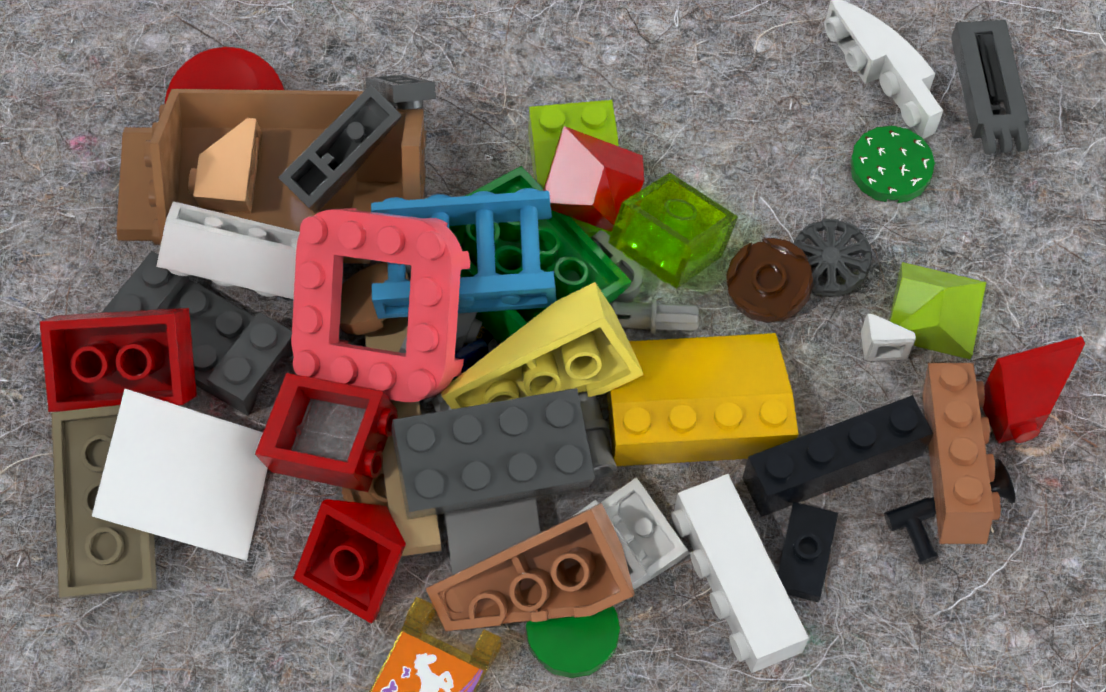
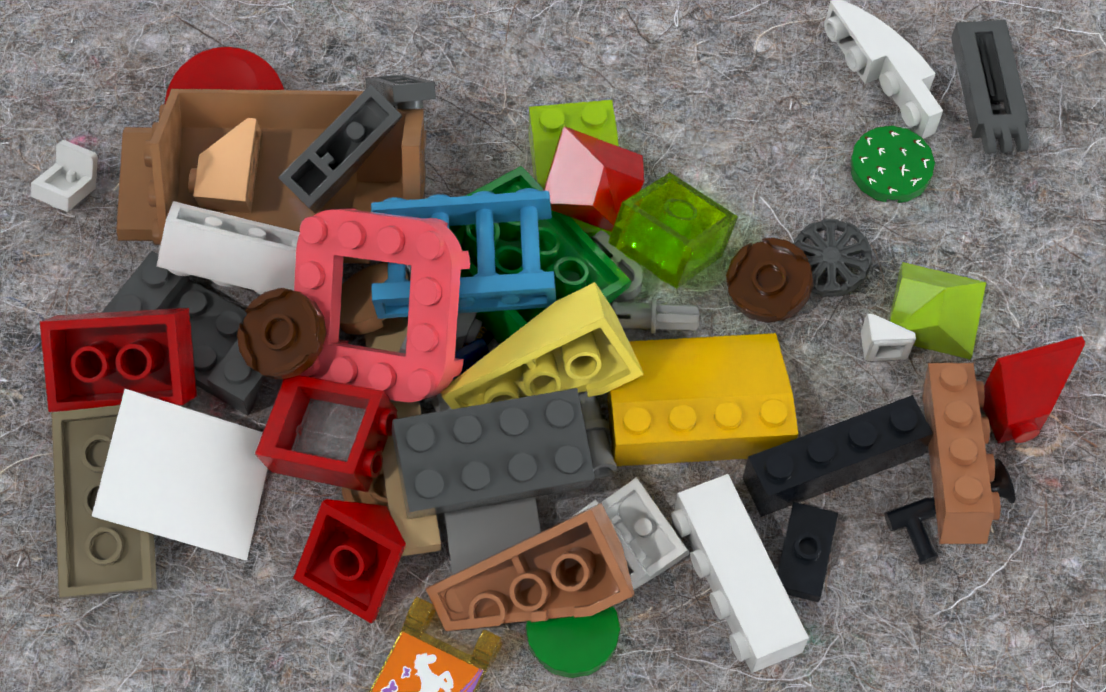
none -> white bracket [31,140,98,212]
none -> reddish brown tile [237,288,326,380]

